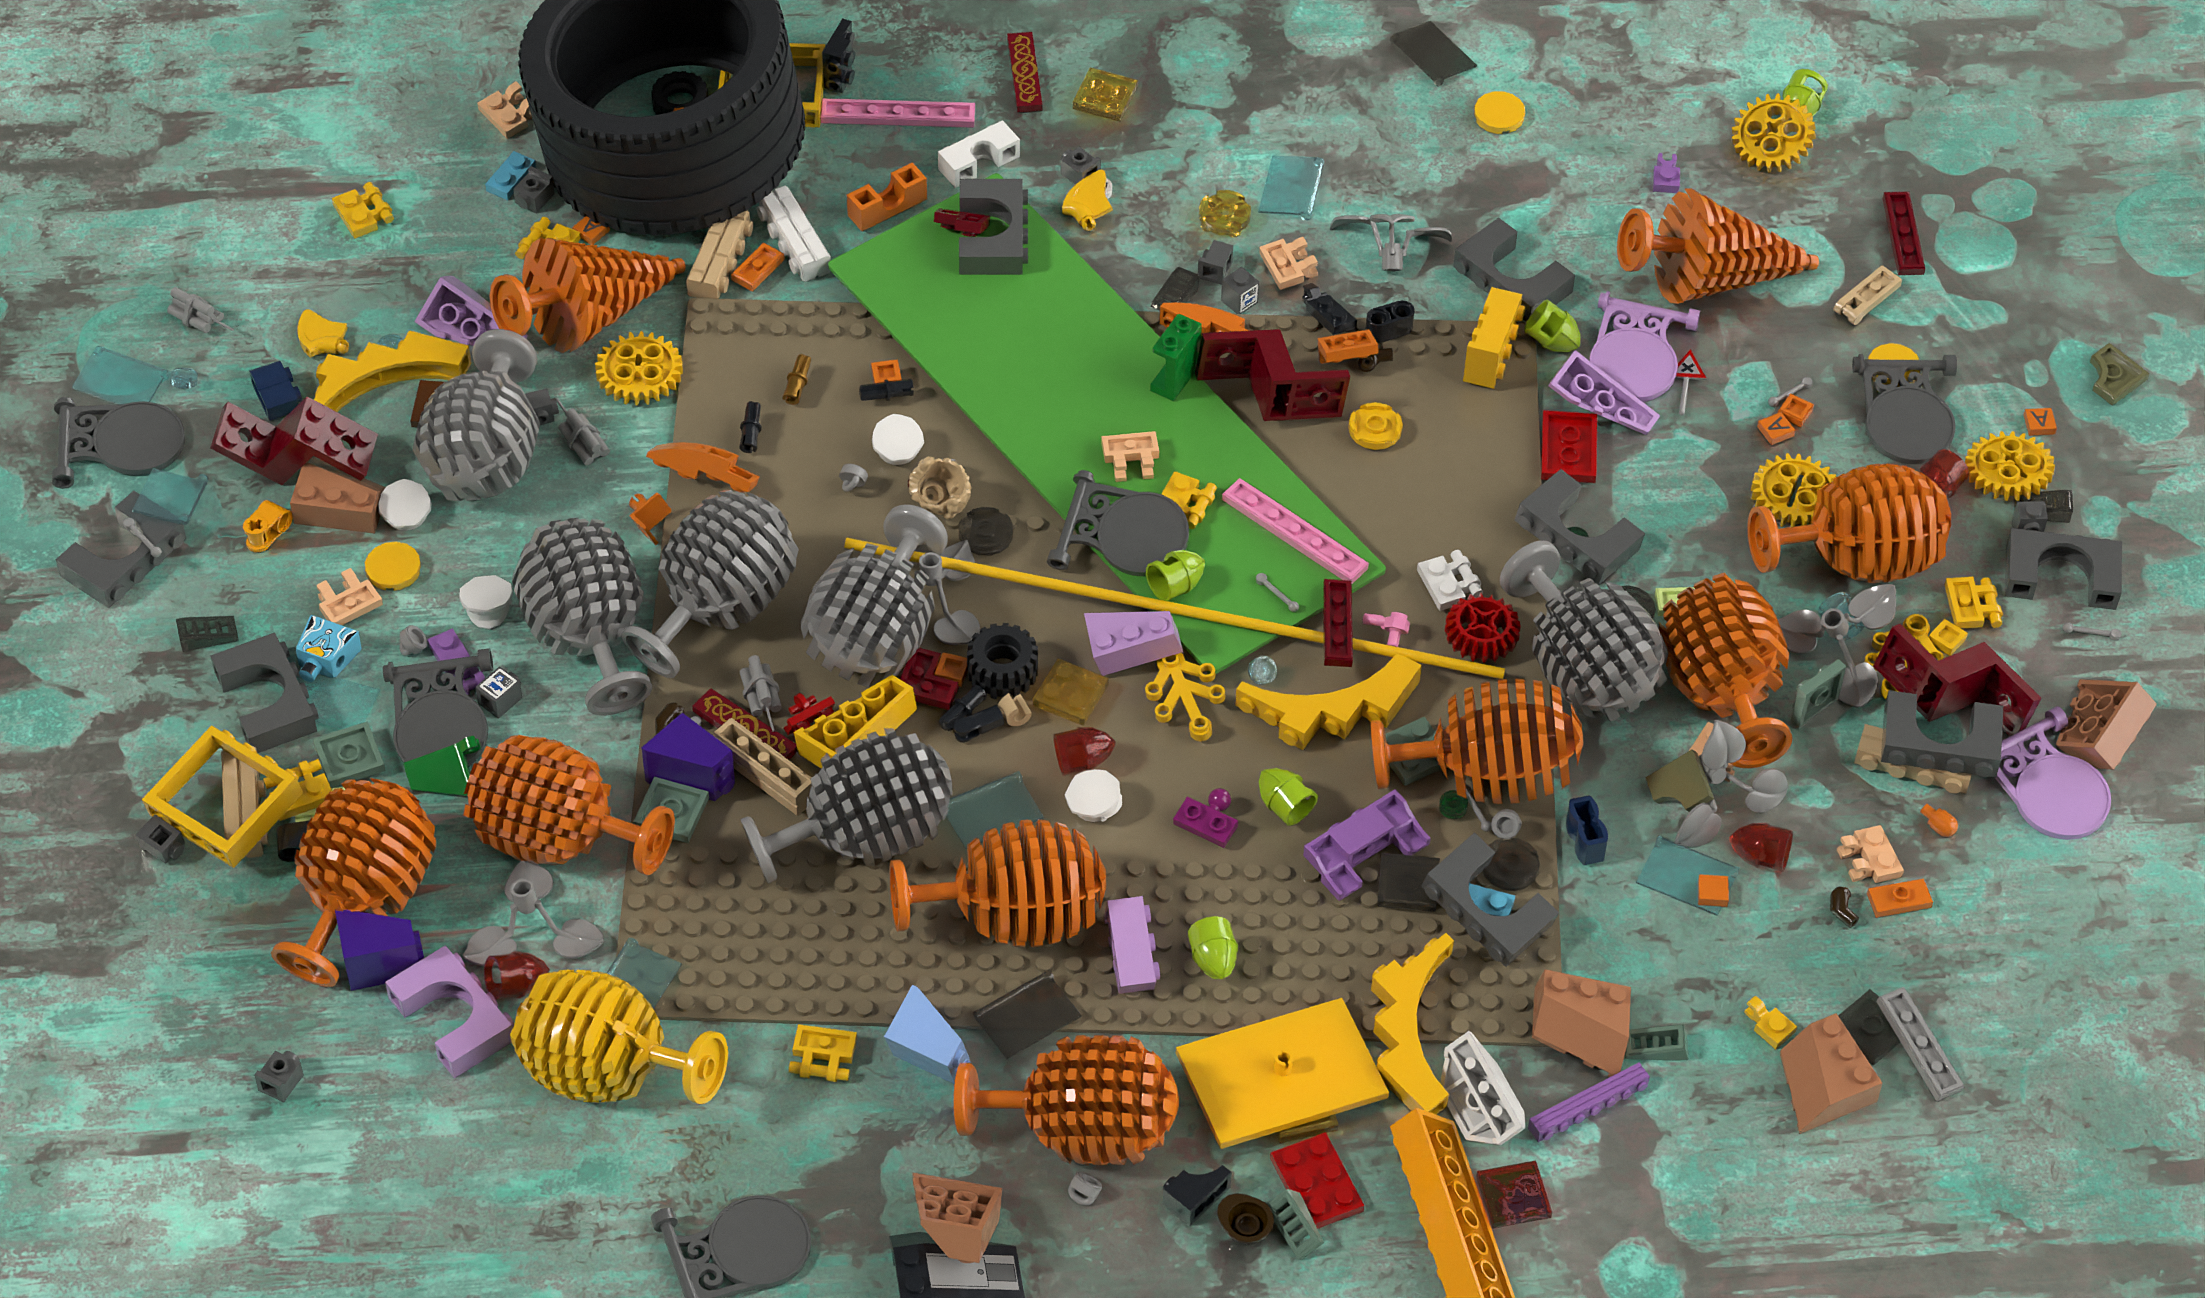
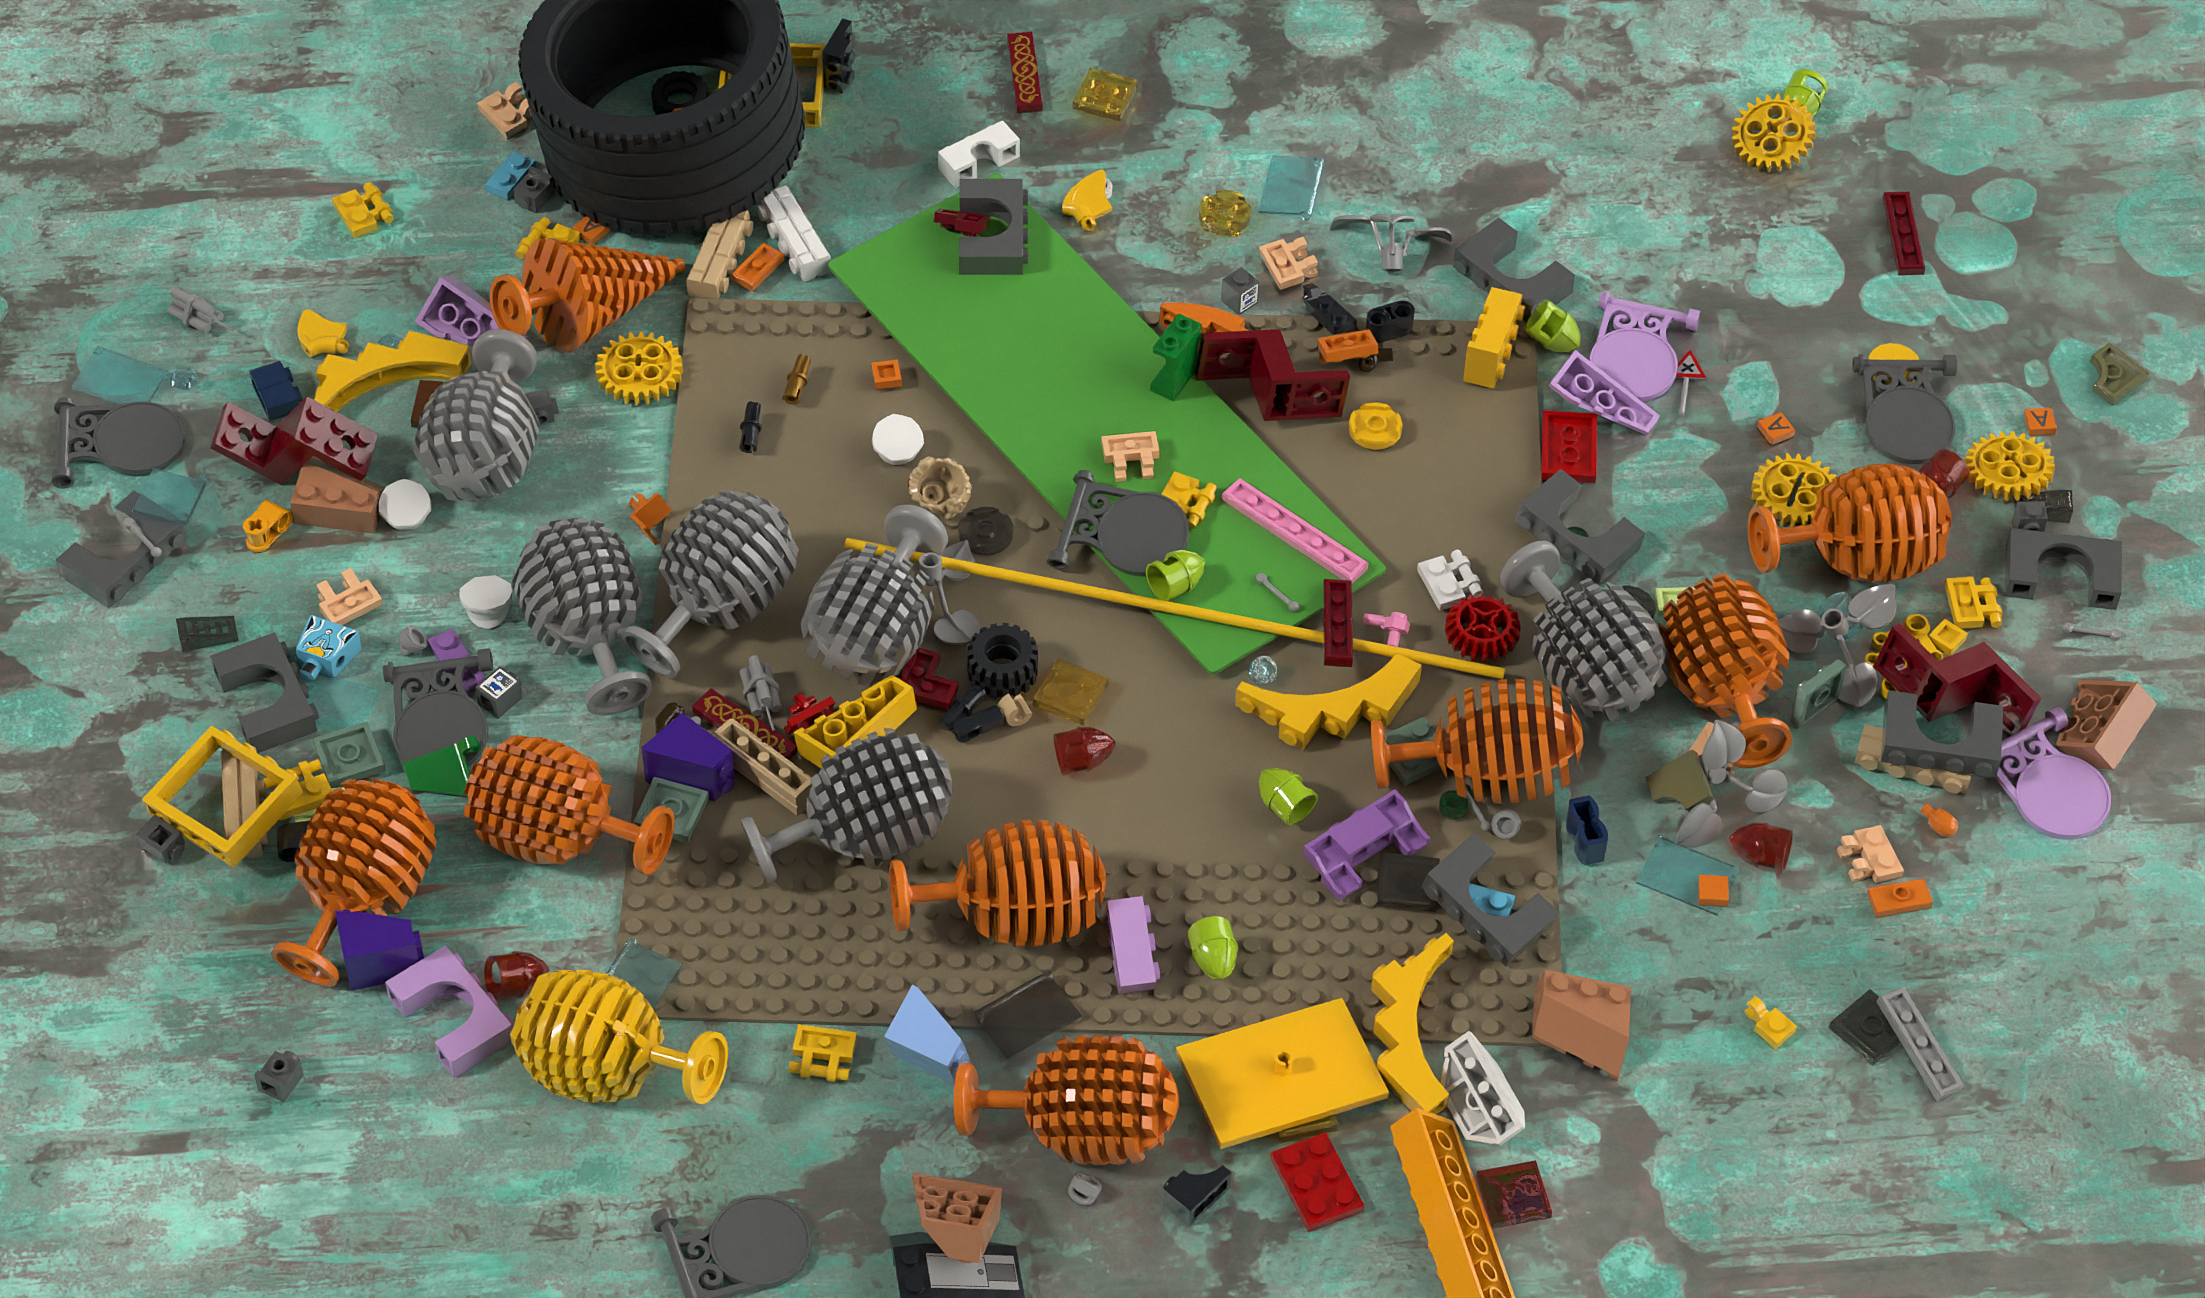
yellow tile [365,542,421,591] -> none
light grey plant [463,861,604,966] -> none
light grey piece [555,398,610,465] -> none
orange slope [646,442,760,493] -> none
bright pink tile [821,98,975,128] -> none
light grey tile [839,464,868,492] -> none
orange arch [847,162,927,232] -> none
black axle [859,379,914,401] -> none
orange tile [934,652,968,687] -> none
clear light blue piece [947,771,1044,849] -> none
dark grey brick [1061,146,1101,185] -> none
white hat [1065,769,1122,822] -> none
lavender wedge [1084,611,1183,676] -> none
yellow plant [1145,653,1226,742] -> none
clear smoke slope [1151,267,1200,311] -> none
magenta plate [1173,788,1238,848] -> none
dark grey brick [1197,240,1233,285] -> none
dark brown piece [1217,1193,1274,1245] -> none
sand green slope [1267,1189,1324,1260] -> none
clear smoke piece [1390,21,1477,87] -> none
yellow tile [1474,91,1525,134] -> none
clear smoke tile [1483,838,1540,891] -> none
medium lavender piece [1528,1063,1650,1142] -> none
orange plant [1617,188,1819,304] -> none
sand green slope [1626,1024,1689,1061] -> none
medium lavender plate [1653,153,1680,193] -> none
light grey hinge [1768,377,1813,407] -> none
orange tile [1778,393,1814,428] -> none
nougat wedge [1780,1013,1883,1134] -> none
dark brown arm [1830,886,1859,928] -> none
tan plate [1834,265,1902,325] -> none

